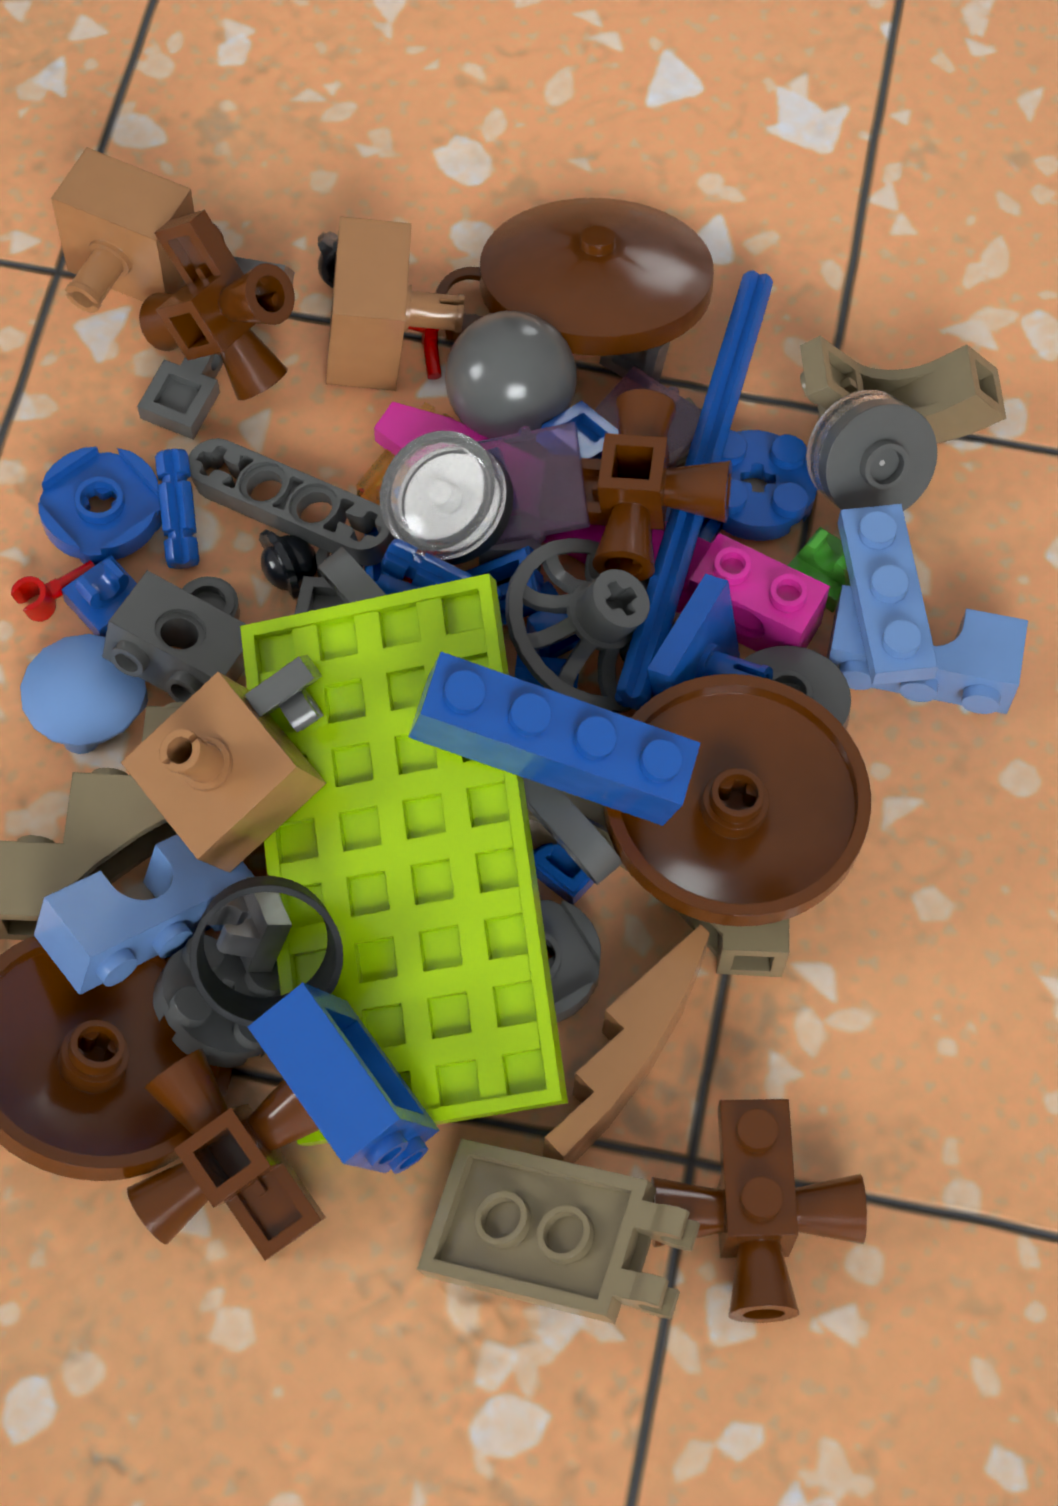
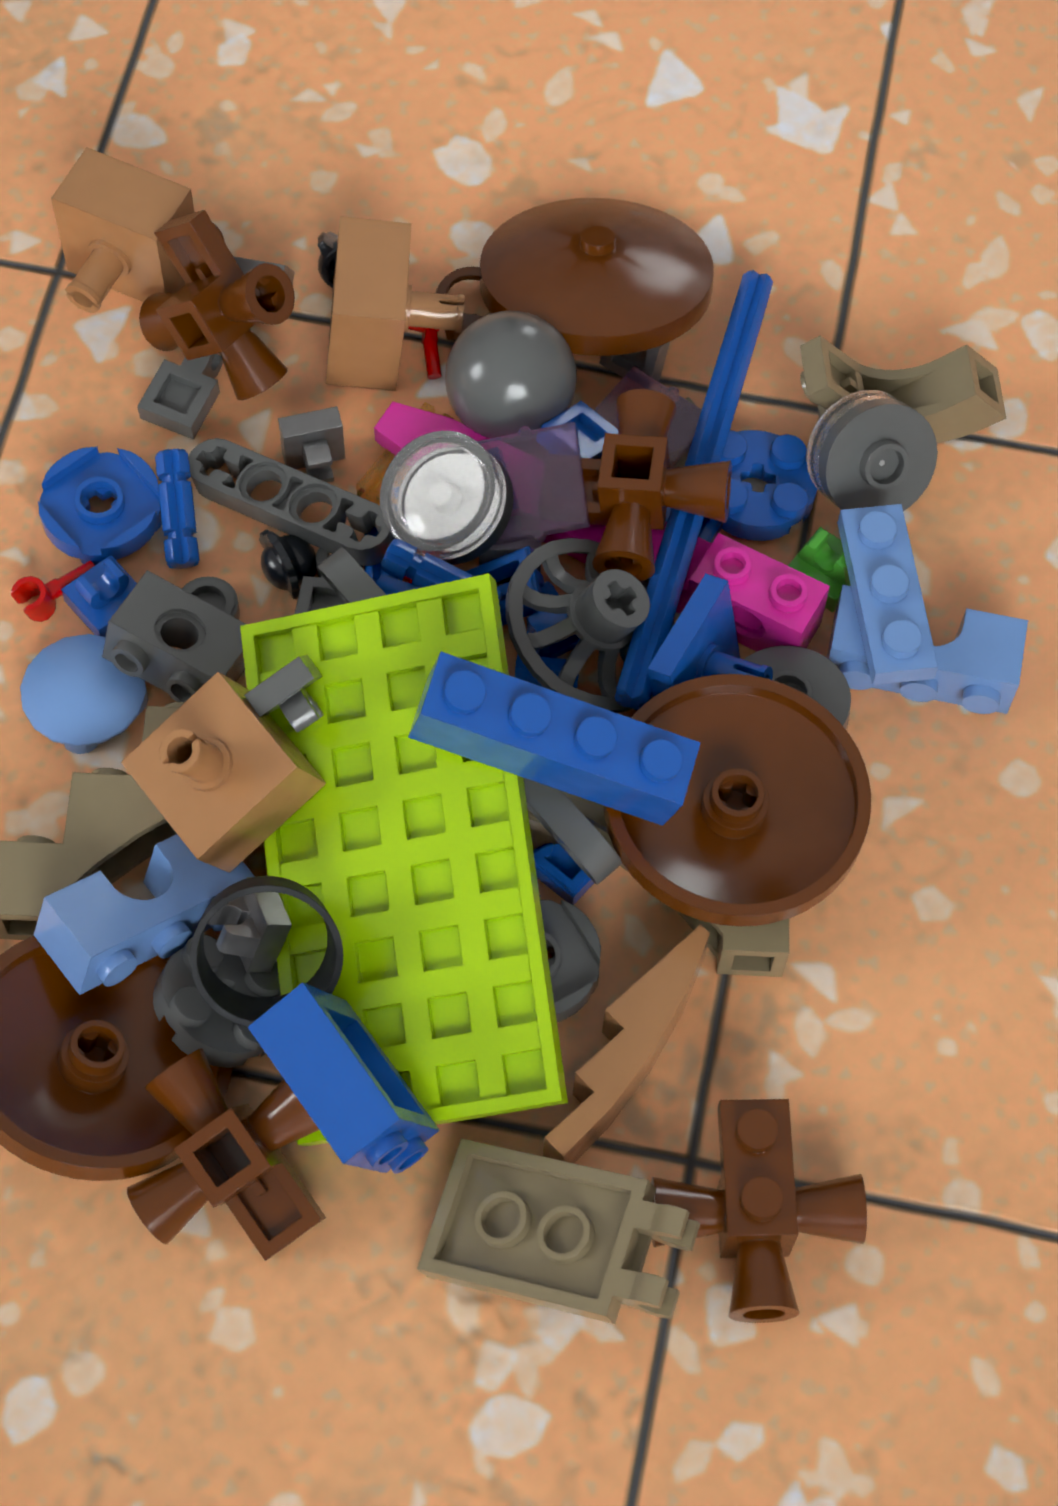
none -> flat silver tile [278,406,345,483]

